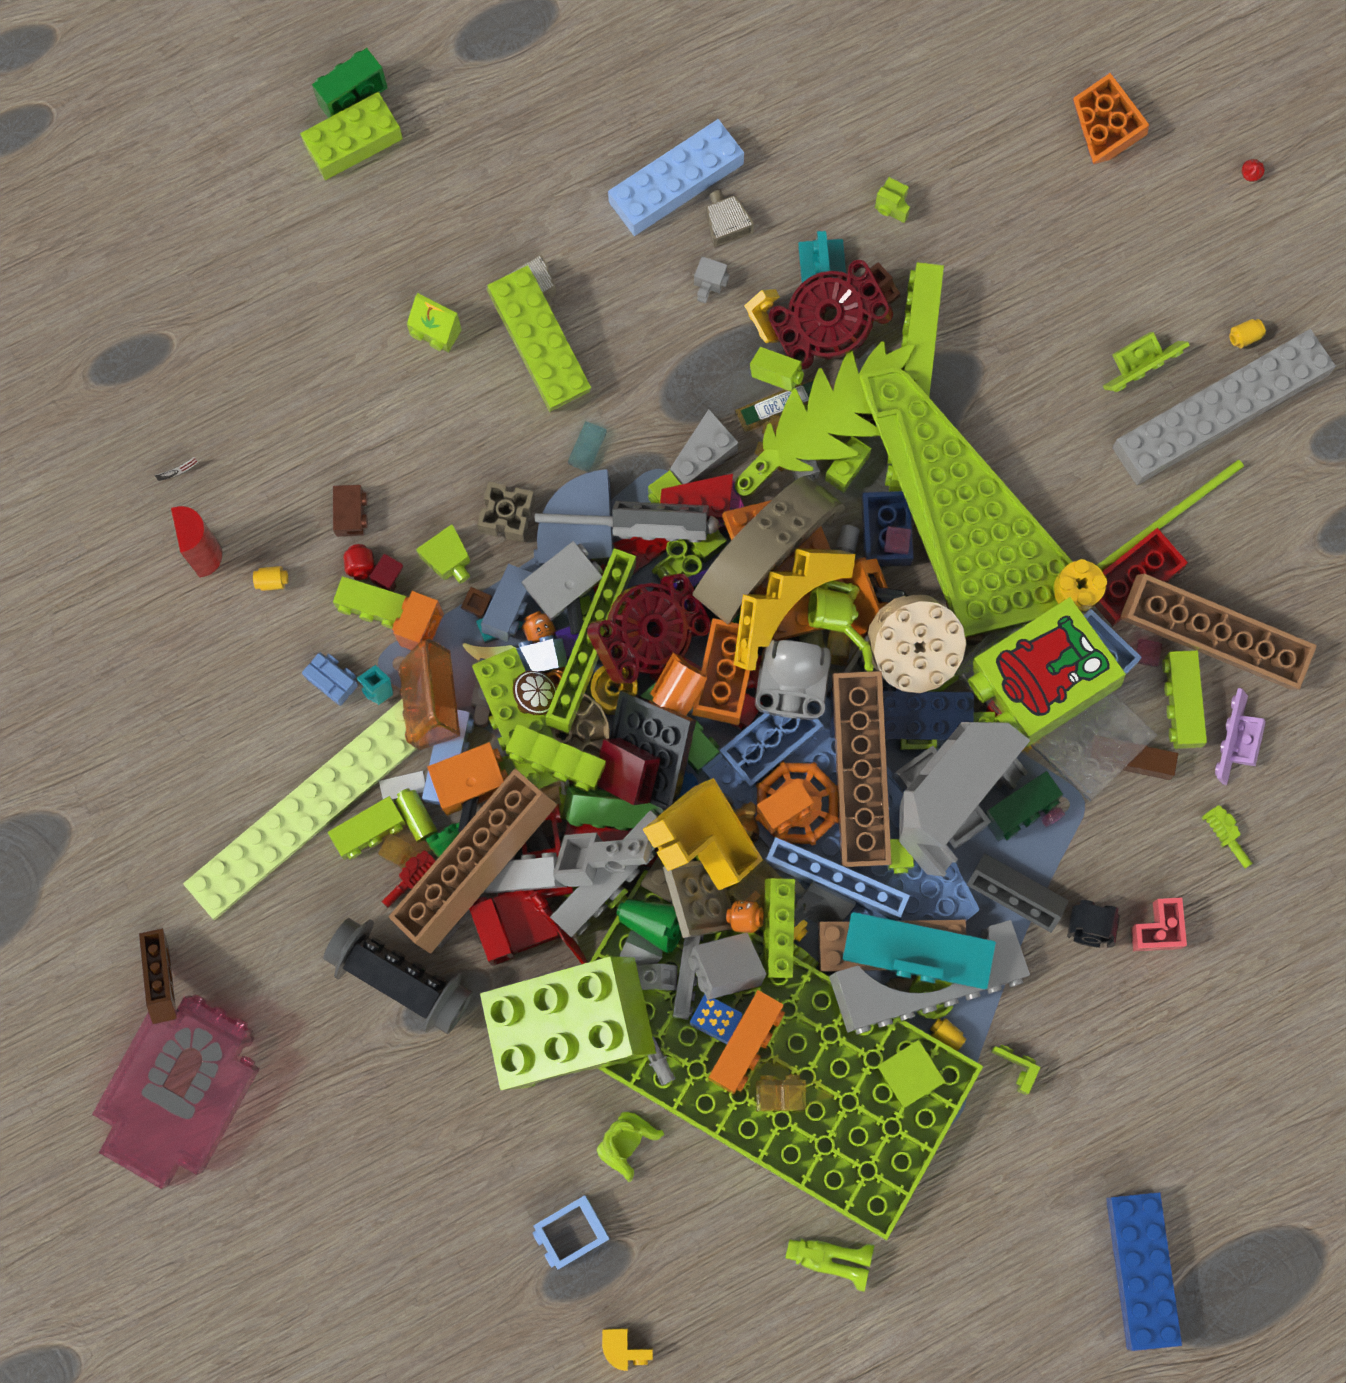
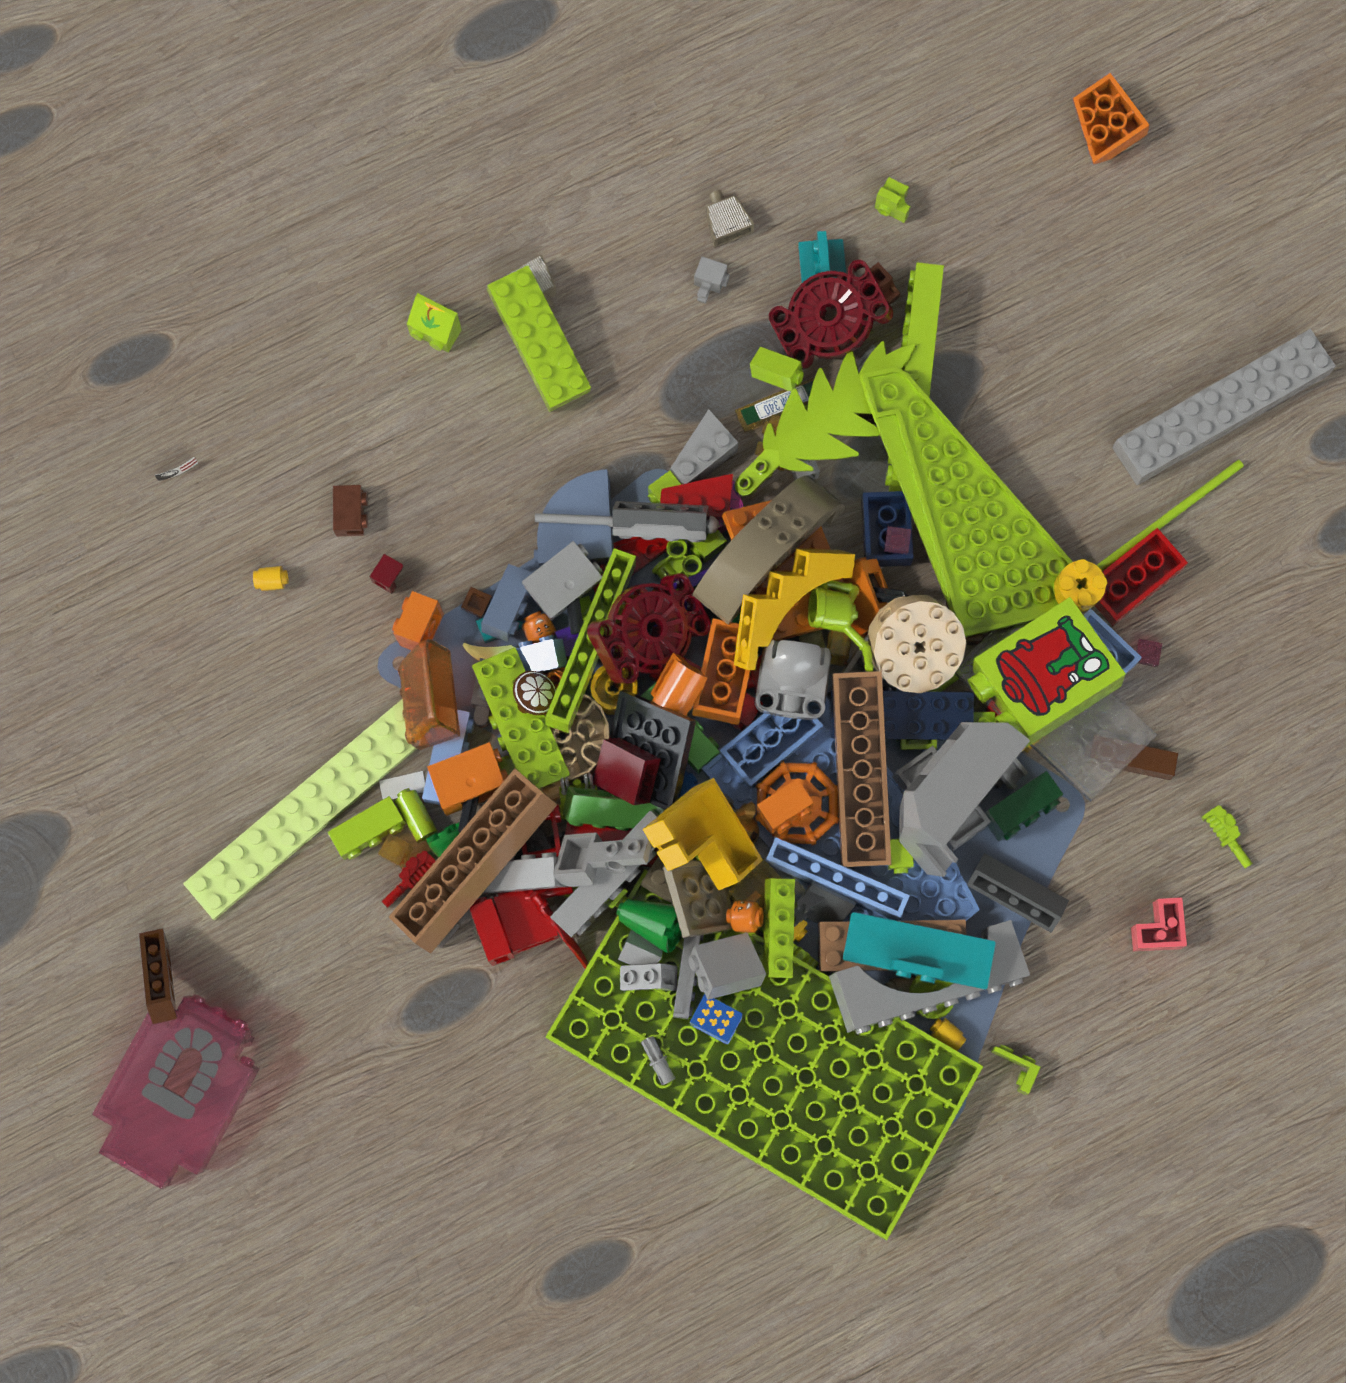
red brick [171,506,222,578] -> none
lime brick [300,92,403,180] -> none
medium blue brick [302,652,358,706] -> none
green brick [312,48,388,118] -> none
brick [323,918,473,1034] -> none
lime brick [333,576,407,629] -> none
red head [343,544,375,580] -> none
teal brick [357,665,393,705] -> none
lime torso [416,524,471,584] -> none
dark tan brick [477,482,535,543] -> none
lime piece [480,956,656,1090] -> none
lime brick [505,724,606,792] -> none
light blue window [532,1195,610,1270] -> none
clear light blue plate [568,421,607,472] -> none
lime hair [597,1111,664,1182] -> none
yellow brick [602,1328,653,1371] -> none
light blue brick [608,119,744,236] -> none
orange brick [708,990,785,1094] -> none
yellow bracket [744,289,780,343] -> none
clear yellow brick [755,1075,806,1112] -> none
lime piece [785,1238,875,1292] -> none
lime brick [825,436,872,493] -> none
light grey piece [834,525,860,558] -> none
lime tile [877,1040,945,1109] -> none
clear pink tile [1041,807,1066,828] -> none
black brick [1067,900,1120,948] -> none
lime bracket [1103,332,1190,392] -> none
blue brick [1106,1192,1182,1351] -> none
medium nougat brick [1120,574,1317,690] -> none
lime brick [1162,650,1207,749] -> none
lavender bracket [1215,688,1266,785] -> none
yellow brick [1229,319,1266,348] -> none
red plate [1242,159,1265,182] -> none

